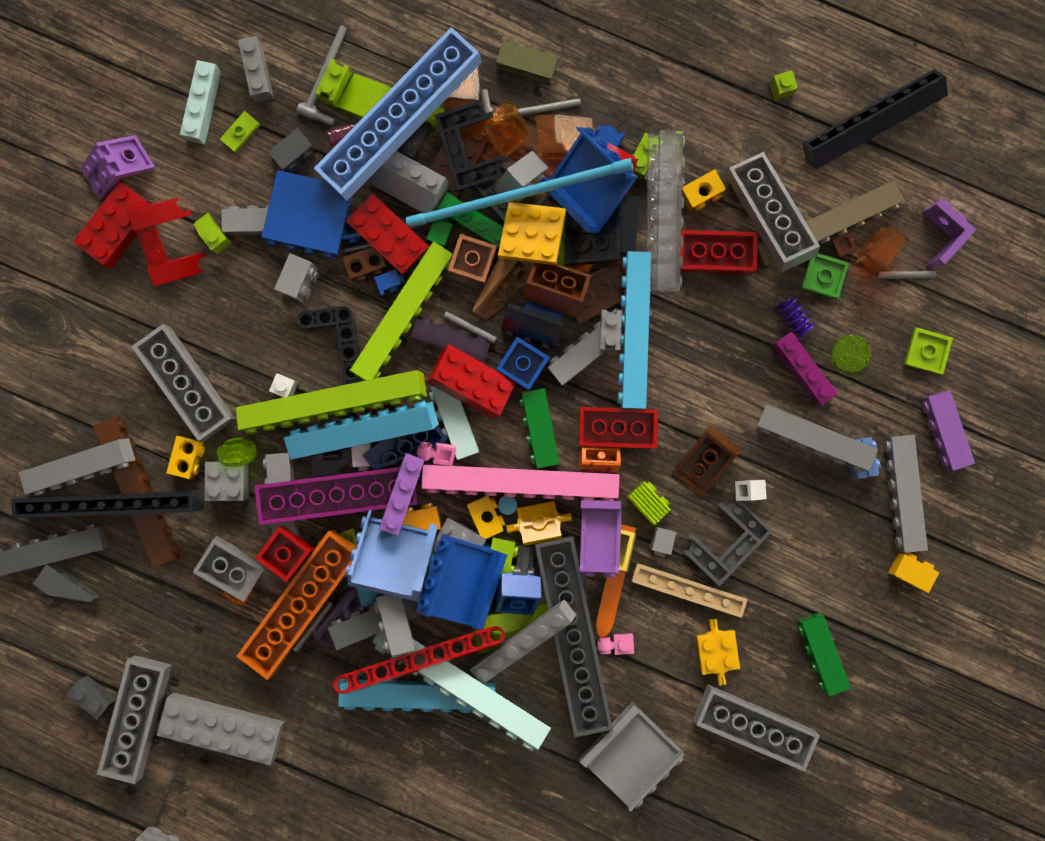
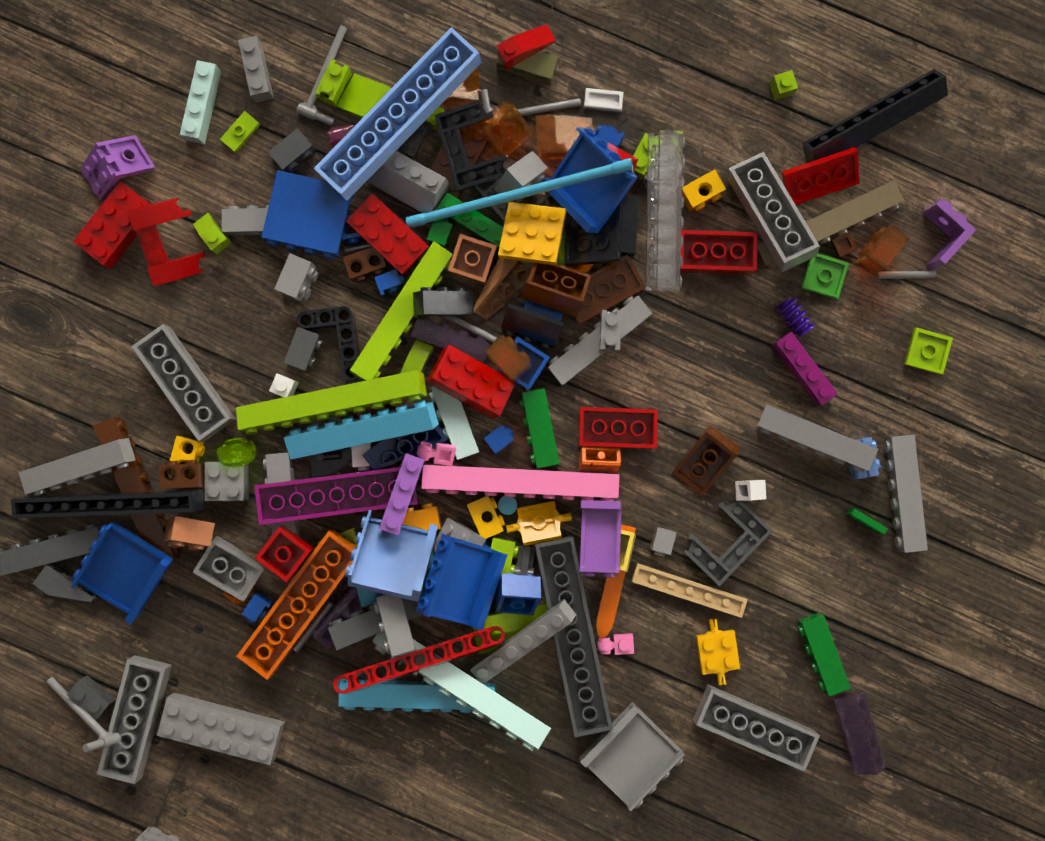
medium azure brick [617,251,651,409] -> none
lime brick [626,481,671,525] -> none
clear neon green tile [831,334,871,373] -> none
yellow brick [888,552,939,593] -> none
medium lavender brick [922,390,975,471] -> none
none -> light grey bar [47,677,121,752]
none -> blue panel [70,521,173,625]
none -> reddish brown brick [159,460,204,489]
none -> nougat brick [163,516,215,551]
none -> blue brick [242,592,275,624]
none -> dark grey brick [283,327,323,372]
none -> lime slope [400,340,434,374]
none -> brick [413,287,474,316]
none -> blue brick [484,425,515,454]
none -> clear orange brick [485,335,530,383]
none -> red slope [496,24,556,70]
none -> white tile [584,88,623,112]
none -> red plate [782,147,860,205]
none -> clear purple brick [834,692,886,775]
none -> green tile [846,508,888,535]

